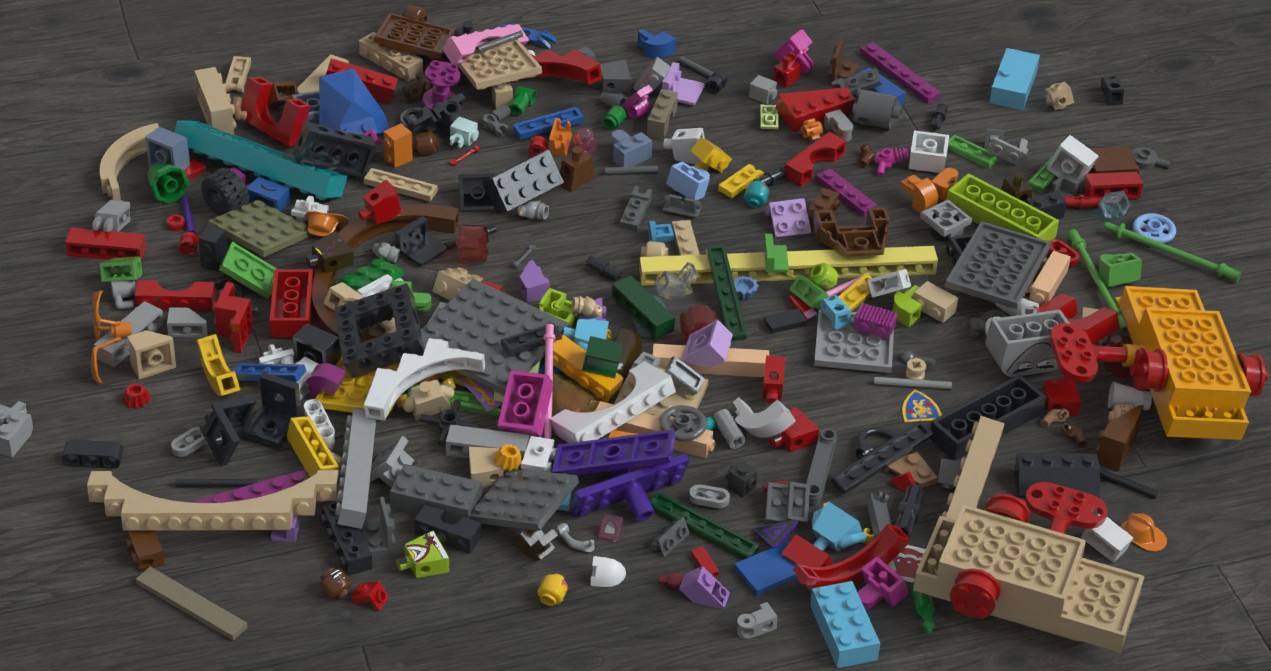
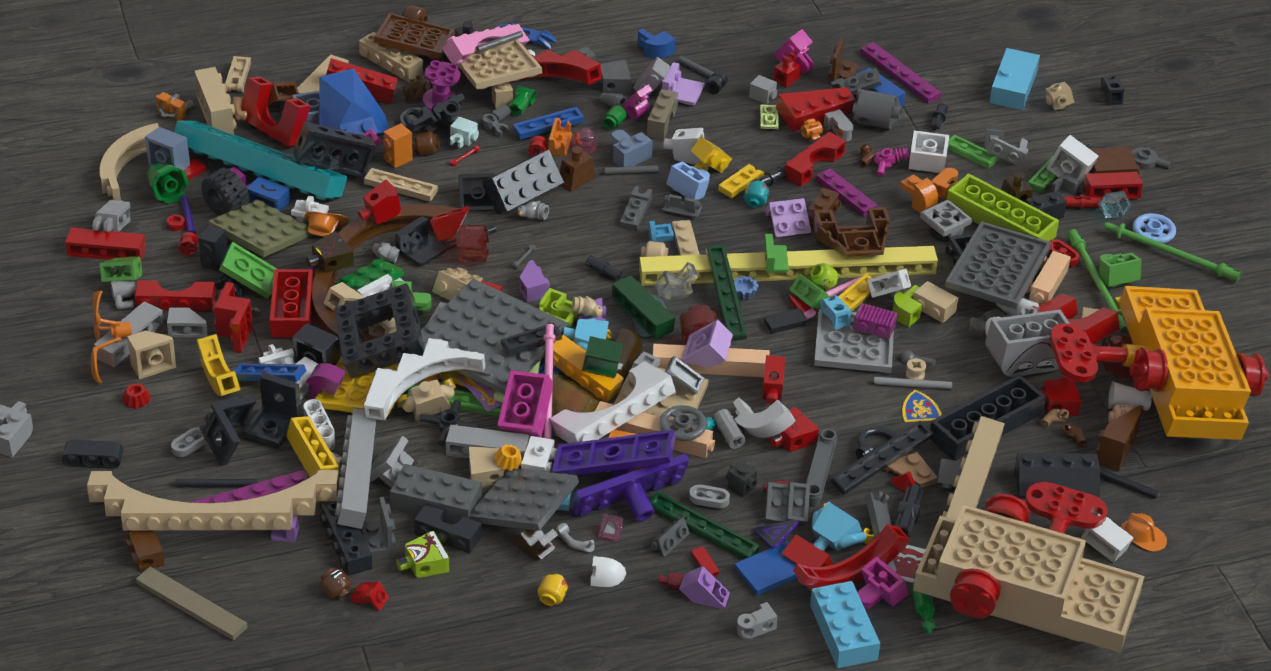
none -> orange piece [156,92,193,121]
none -> red slope [430,206,469,242]

